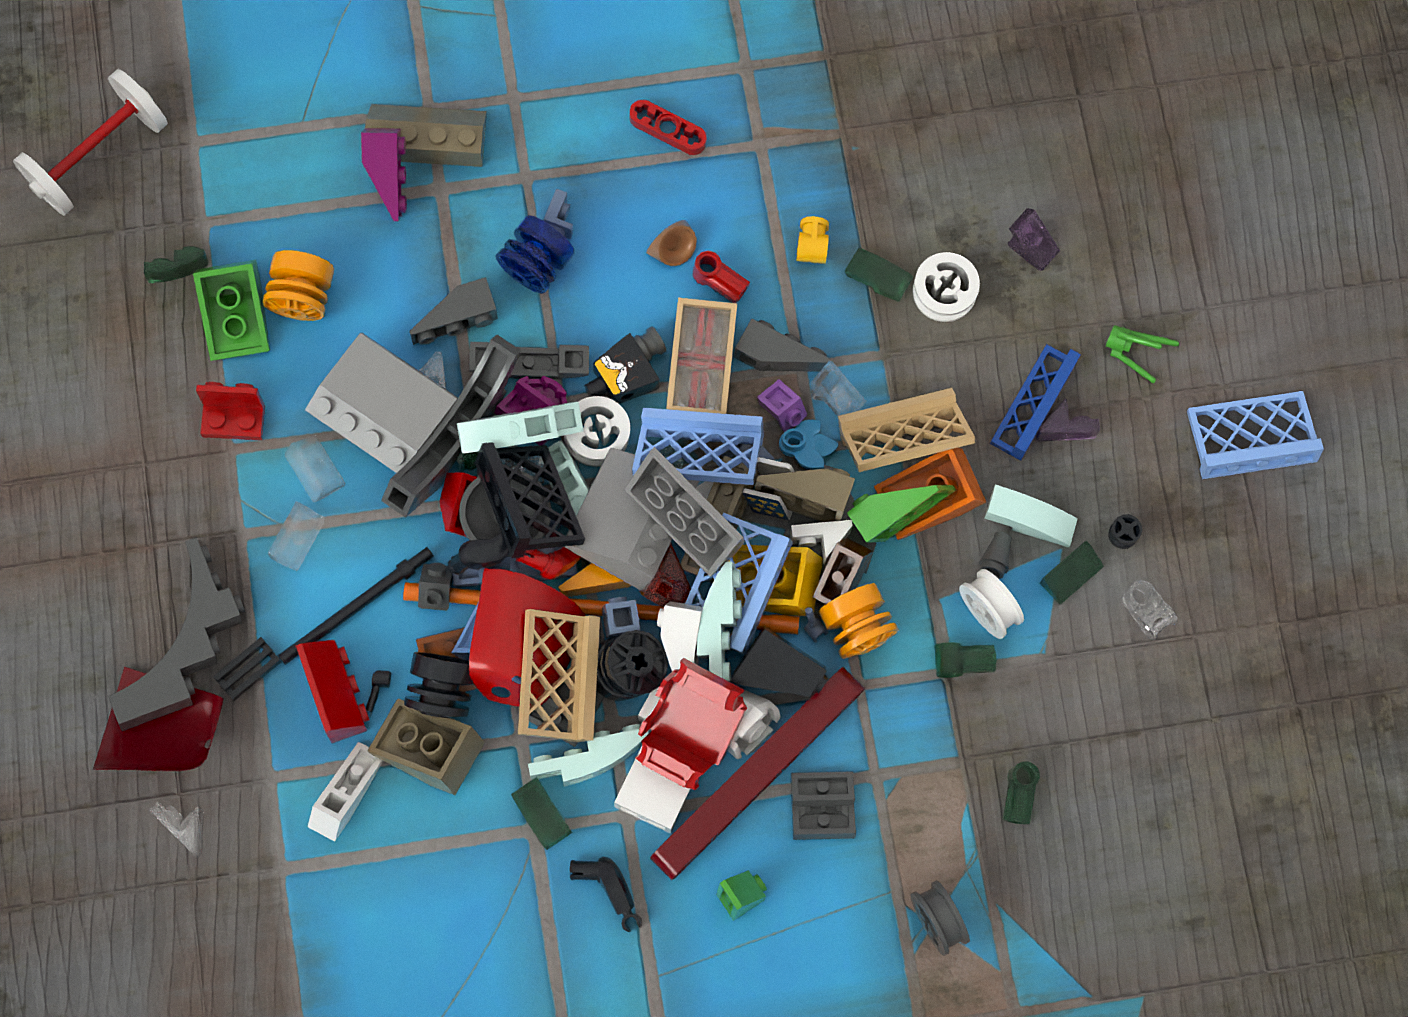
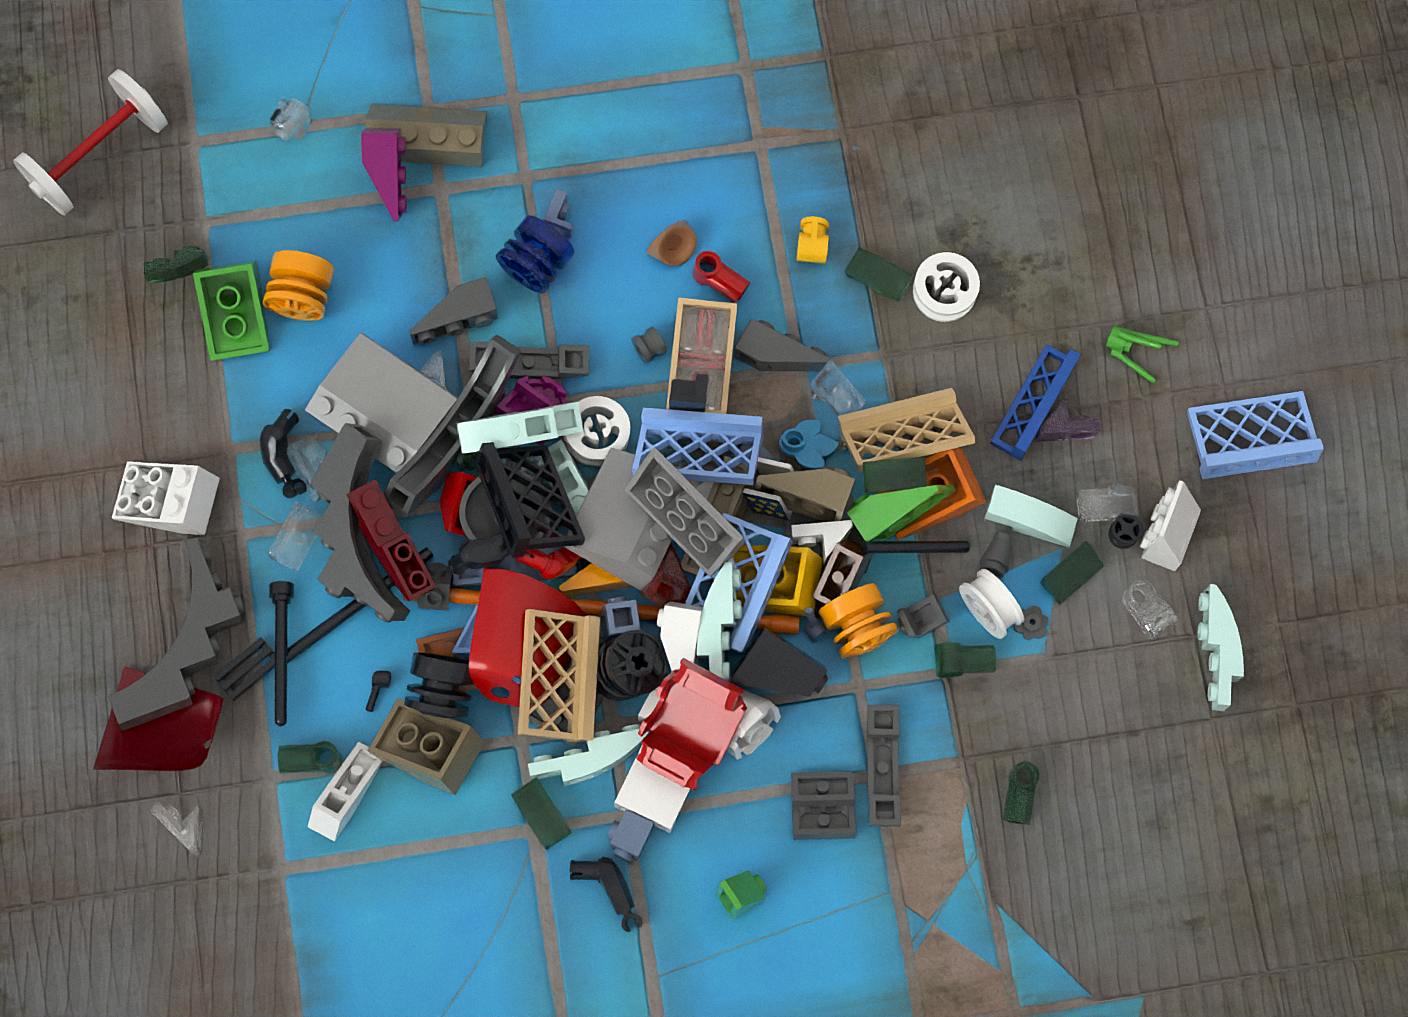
red bracket [196,382,265,440] -> none
red slope [296,640,370,743] -> none
torso [584,333,660,404] -> none
red beam [629,100,707,155] -> none
dark red beam [650,667,865,880] -> none
medium lavender bracket [757,379,807,432] -> none
dark grey wheel [910,880,970,956] -> none
clear purple slope [1008,208,1060,271] -> none
none -> white slope [112,461,220,535]
none -> black arm [260,409,307,498]
none -> clear head [269,97,313,142]
none -> black piece [269,581,294,727]
none -> clear green piece [278,741,343,774]
none -> dark grey arch [309,423,410,623]
none -> dark red slope [346,479,436,601]
none -> sand blue brick [607,810,654,862]
none -> black panel [669,373,709,412]
none -> black bar [861,541,970,554]
none -> clear green slope [862,457,927,493]
none -> dark grey slope [867,705,901,827]
none -> dark grey bracket [897,594,950,638]
none -> dark grey plant [1014,606,1049,640]
none -> clear slope [1076,483,1139,522]
none -> white slope [1140,480,1201,571]
none -> light aqua slope [1197,584,1244,711]

